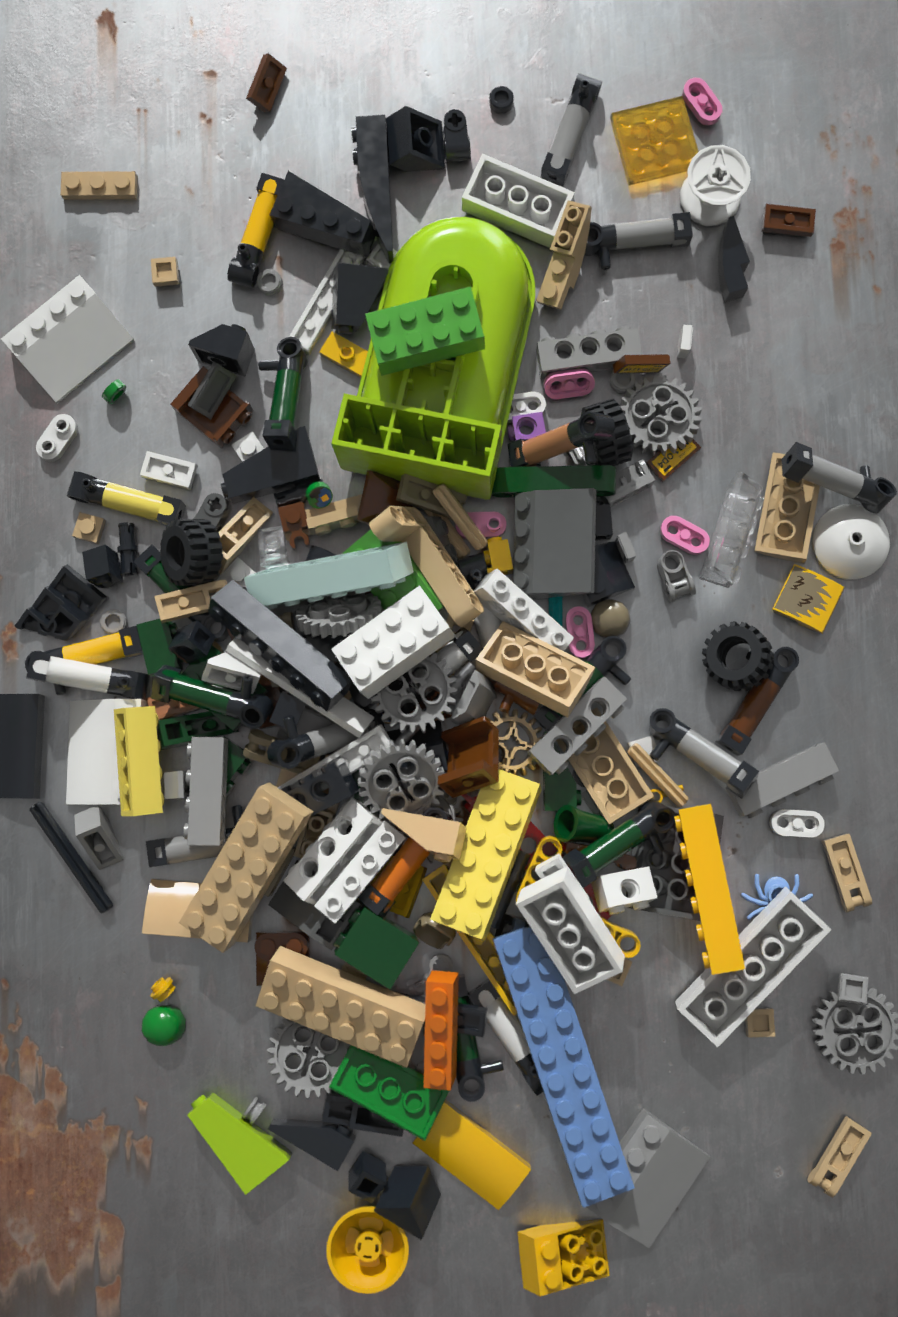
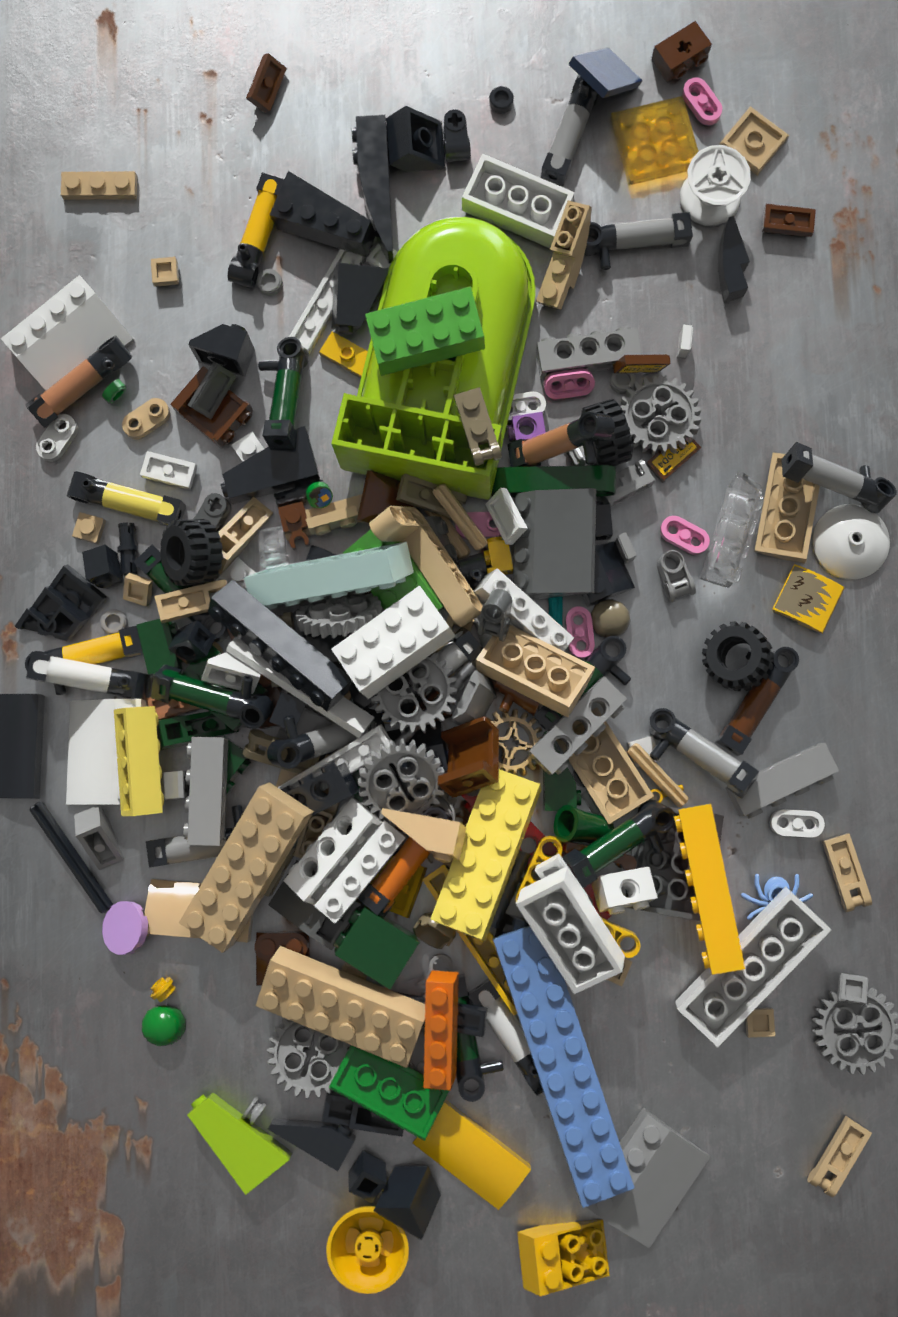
none -> piece [25,335,133,428]
none -> lavender tile [102,901,148,955]
none -> tan plate [122,398,170,439]
none -> tan plate [123,573,153,607]
none -> dark tan plate [454,387,502,466]
none -> dark grey piece [478,589,512,642]
none -> white tile [485,488,528,545]
none -> tile [569,47,643,98]
none -> reddish brown brick [651,21,712,83]
none -> tan tile [719,106,789,176]

